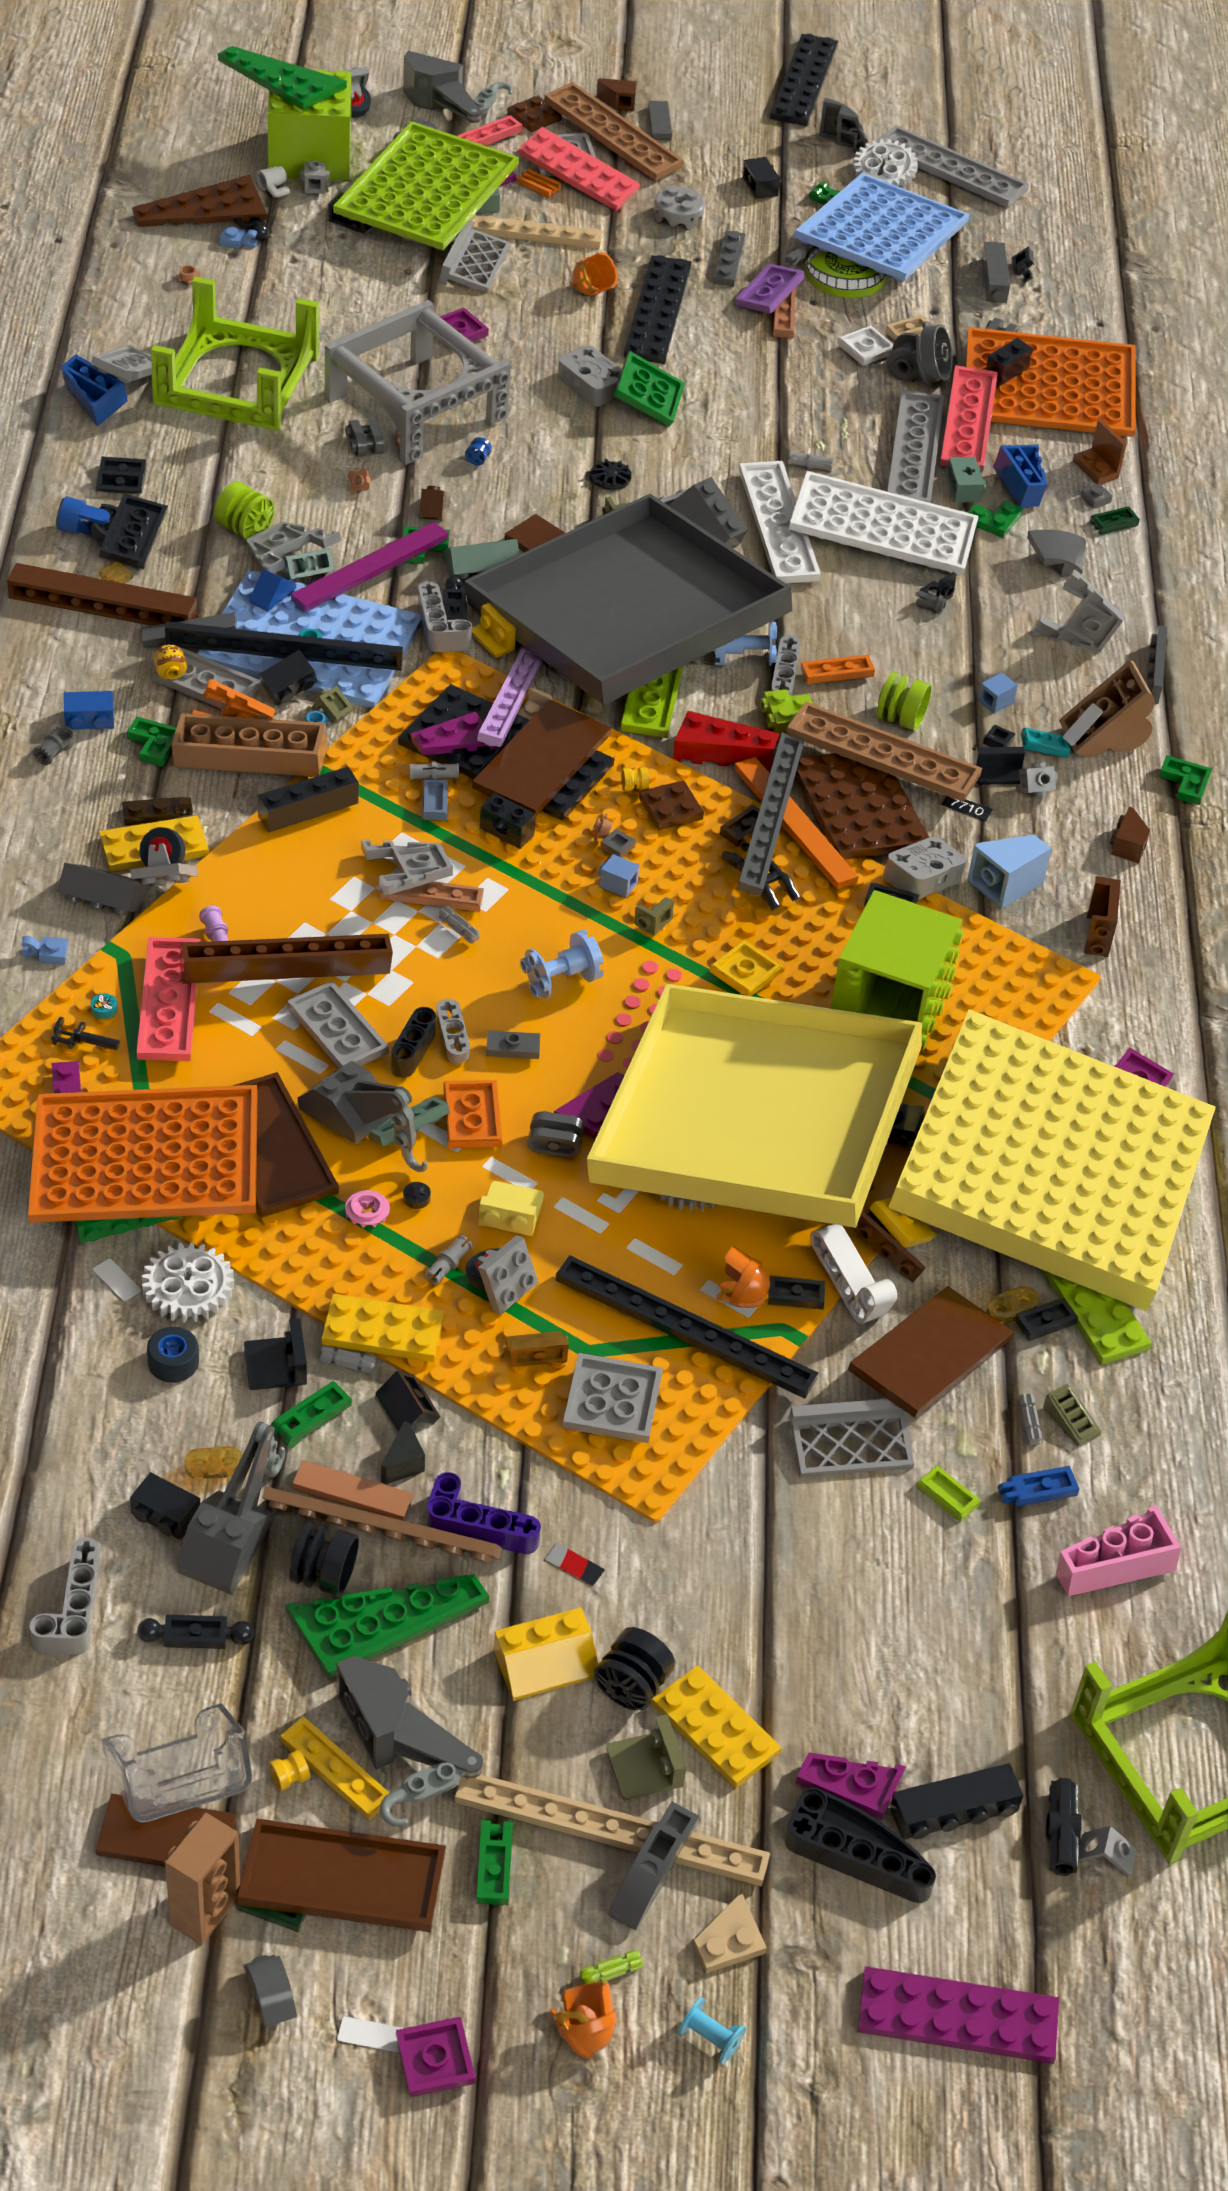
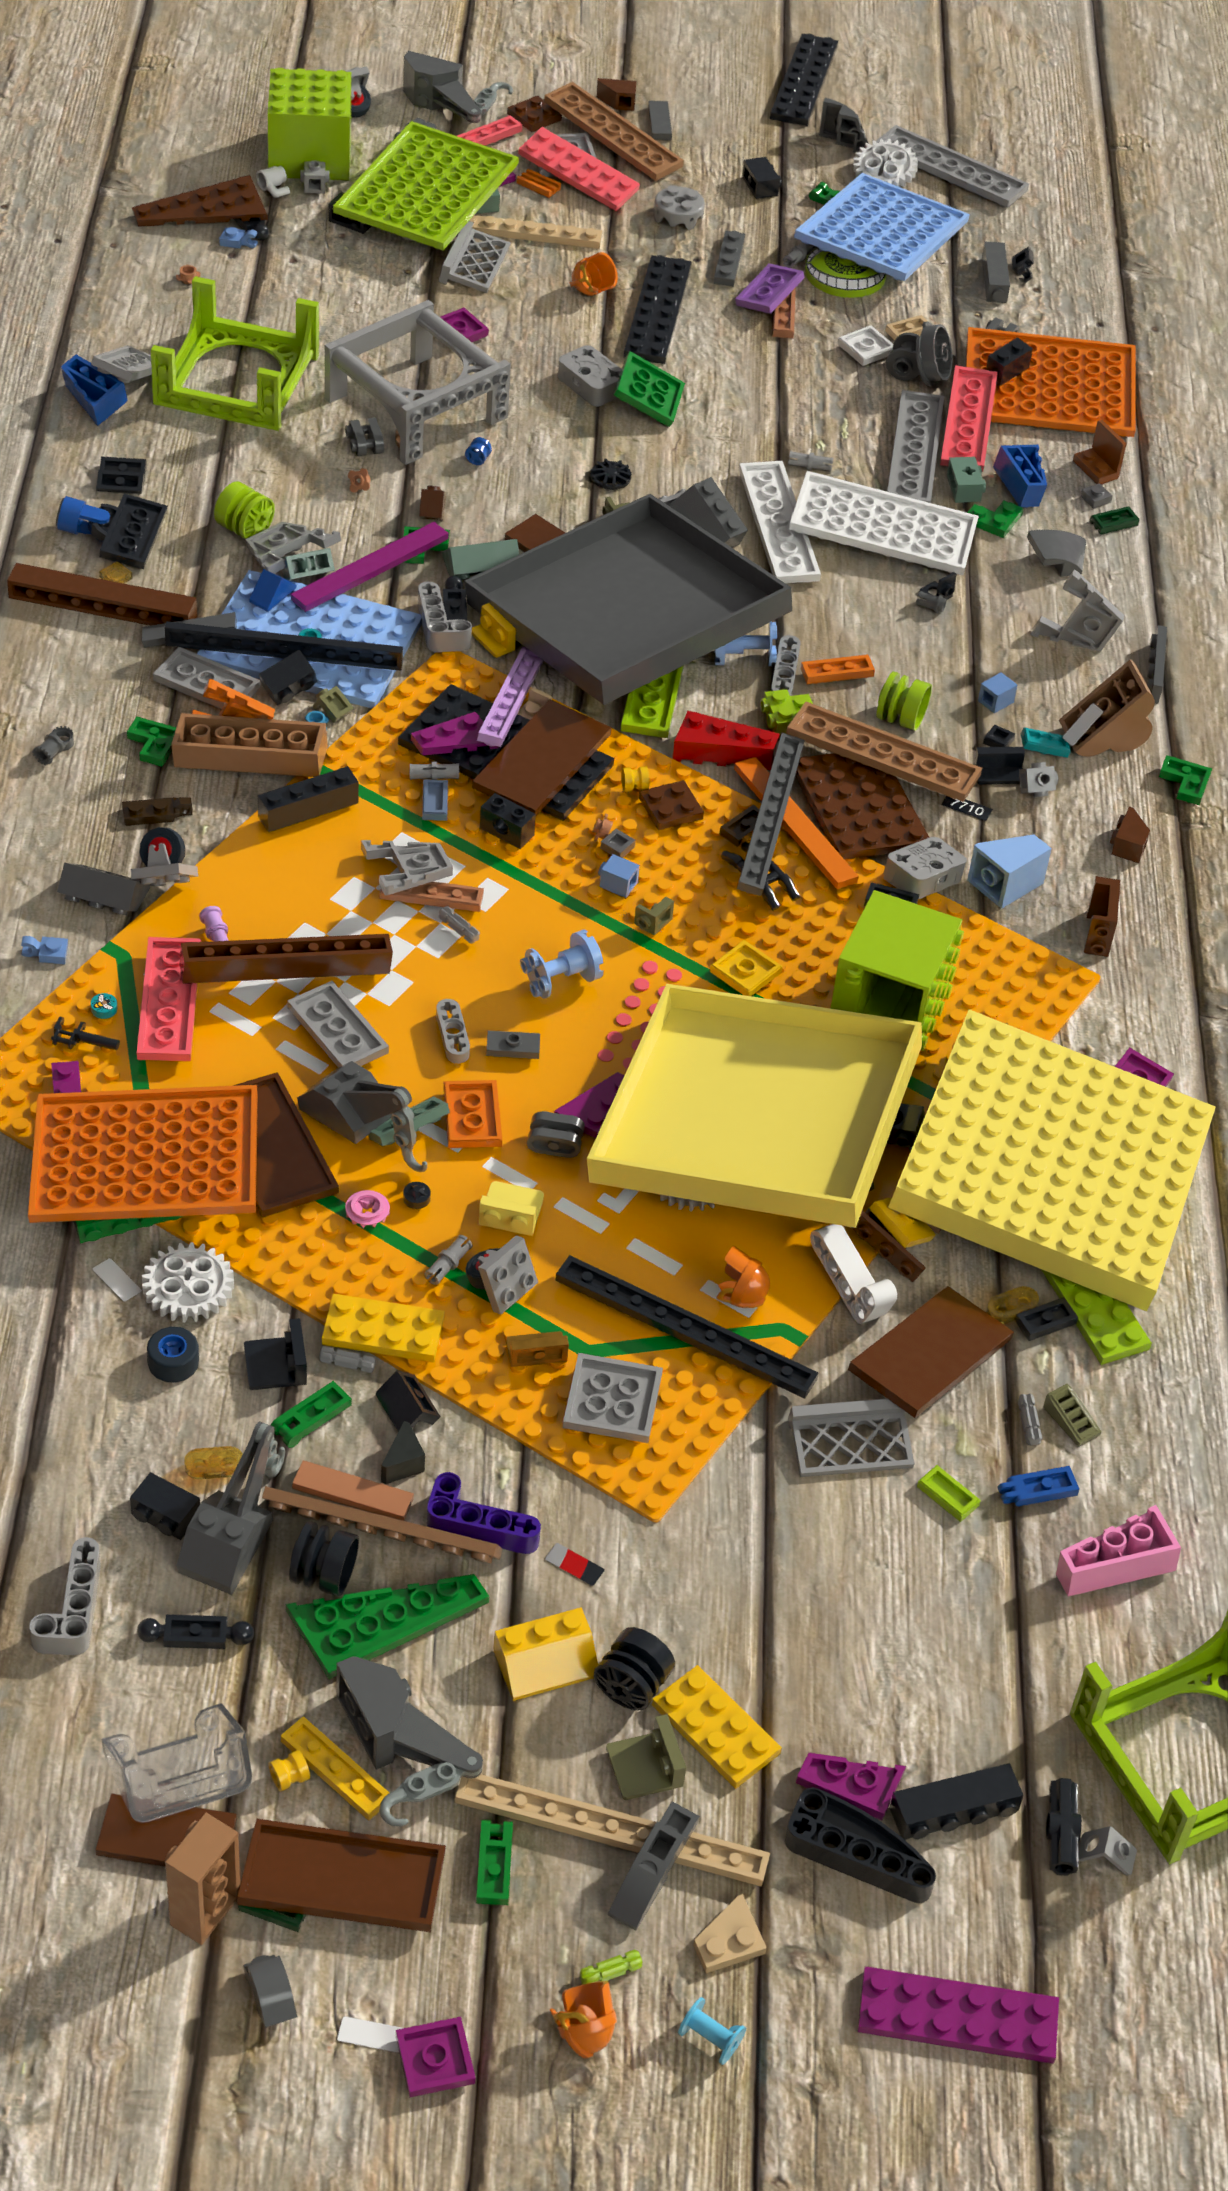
blue brick [64,691,114,730] -> none
yellow plate [99,815,209,872] -> none
yellow head [153,645,187,680] -> none
green wing [218,46,347,110] -> none
black beam [391,1007,436,1078] -> none
black plate [768,1276,825,1310] -> none

